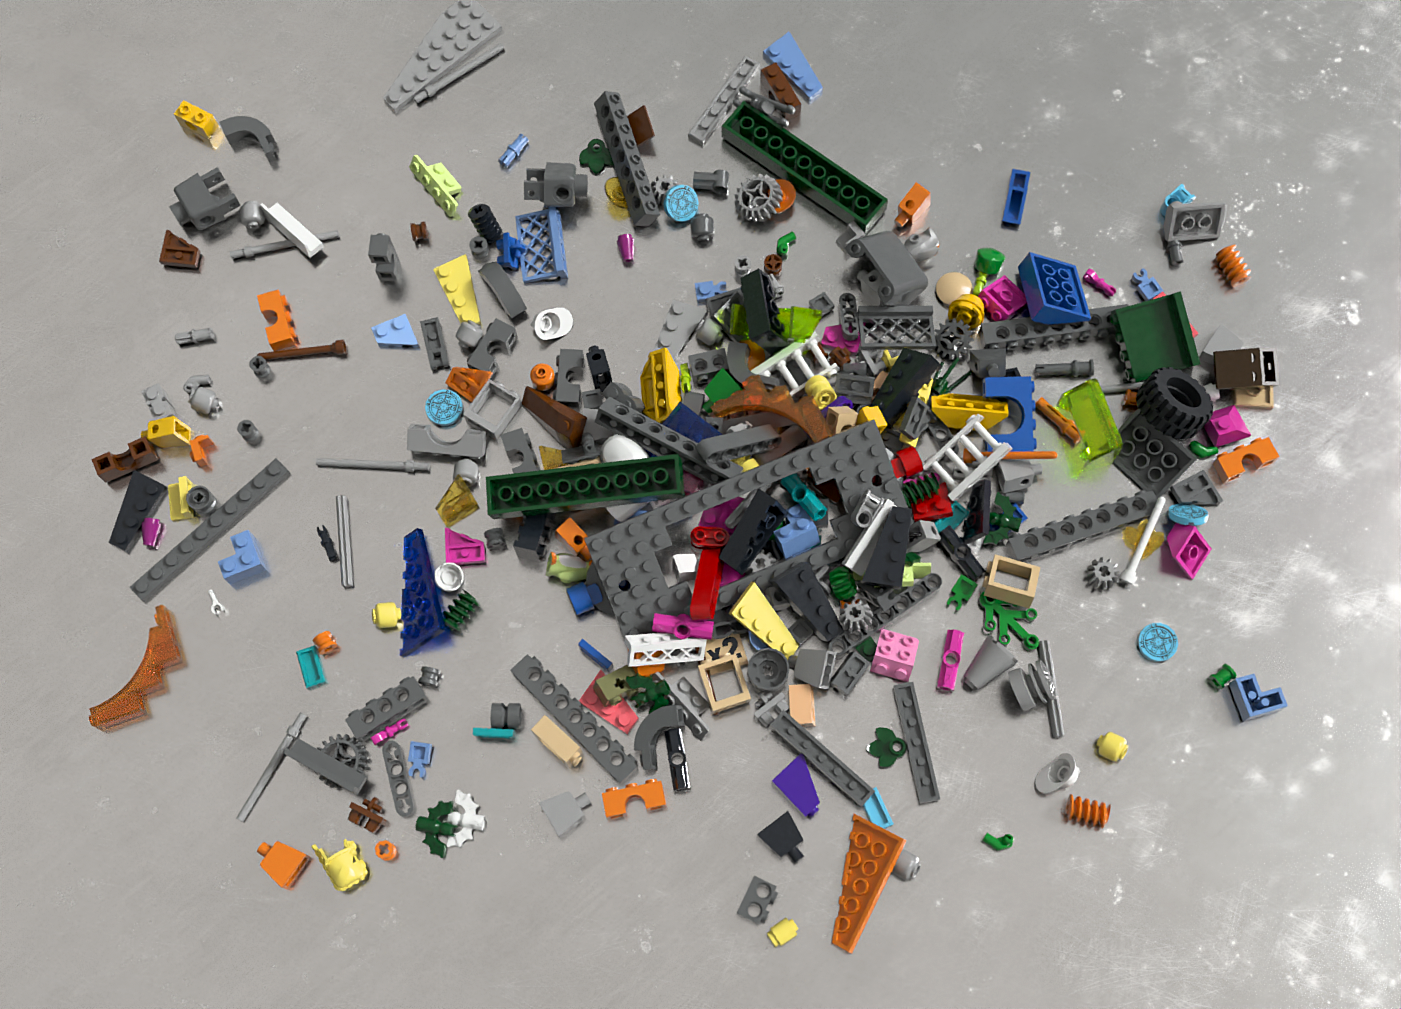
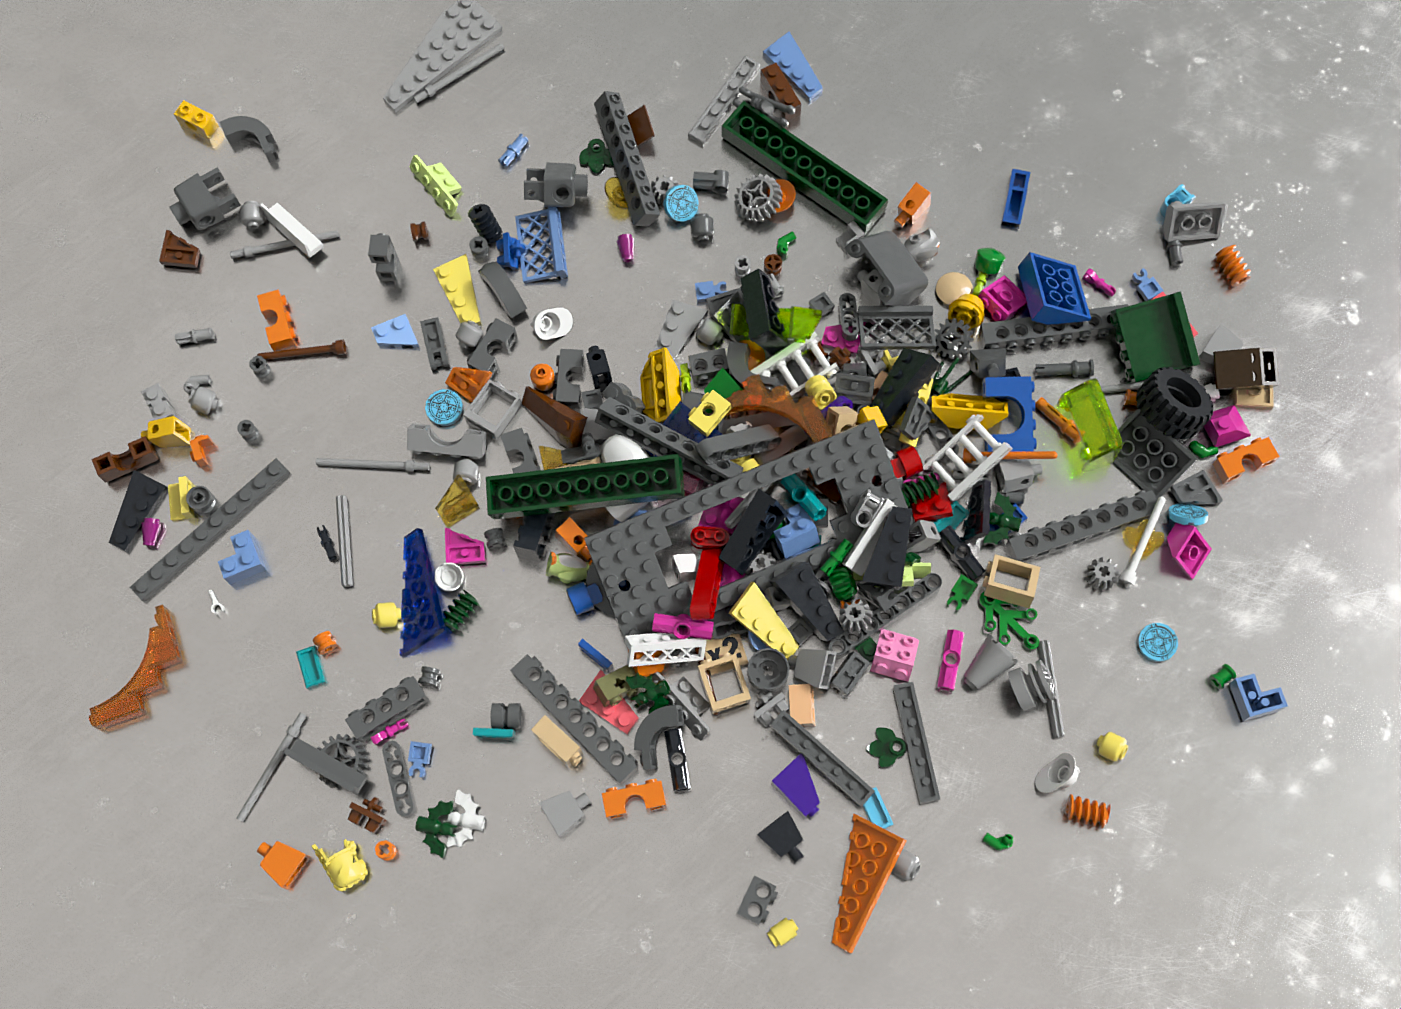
none -> light yellow brick [688,390,731,437]
none -> green pin [819,538,854,576]

